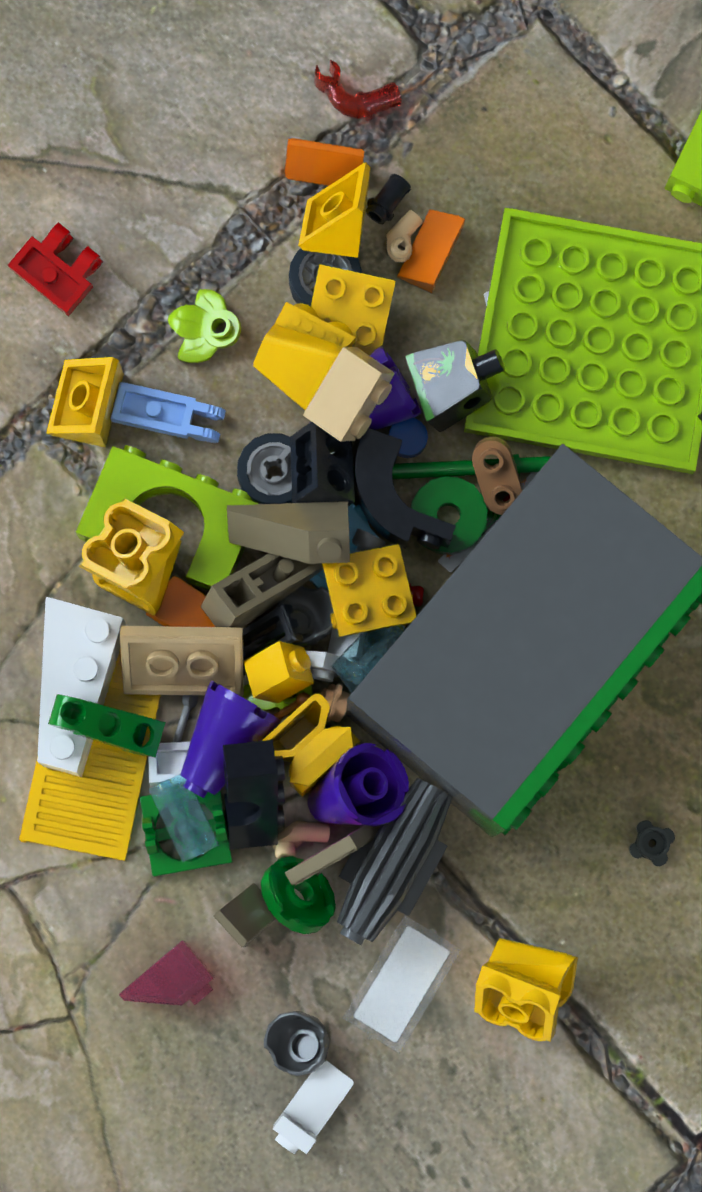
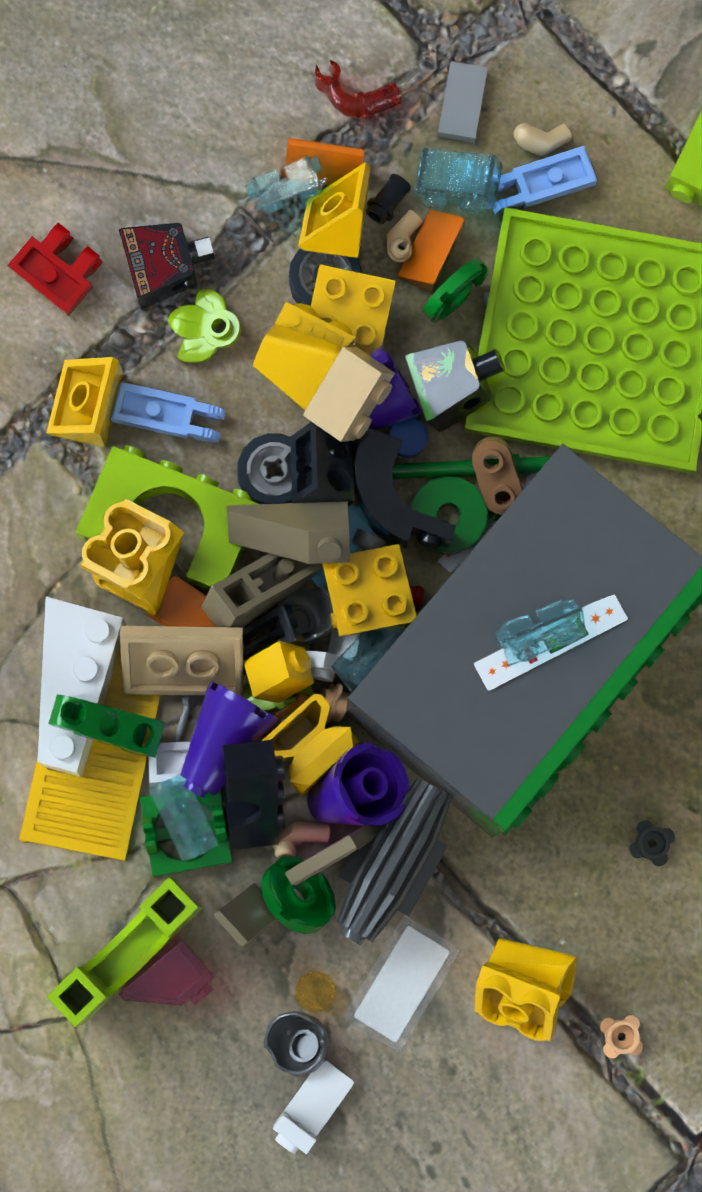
none -> lime arch [46,877,203,1028]
none -> torso [119,223,215,309]
none -> clear light blue hinge [245,156,327,215]
none -> clear yellow tile [295,971,335,1012]
none -> clear light blue brick [414,147,503,214]
none -> green tile [423,258,489,322]
none -> light grey tile [437,61,488,143]
none -> white sticker [474,594,628,691]
none -> light blue hinge [484,146,597,216]
none -> clear light blue hinge [494,599,586,666]
none -> tan arm [513,123,572,156]
none -> light nougat plate [600,1015,643,1058]

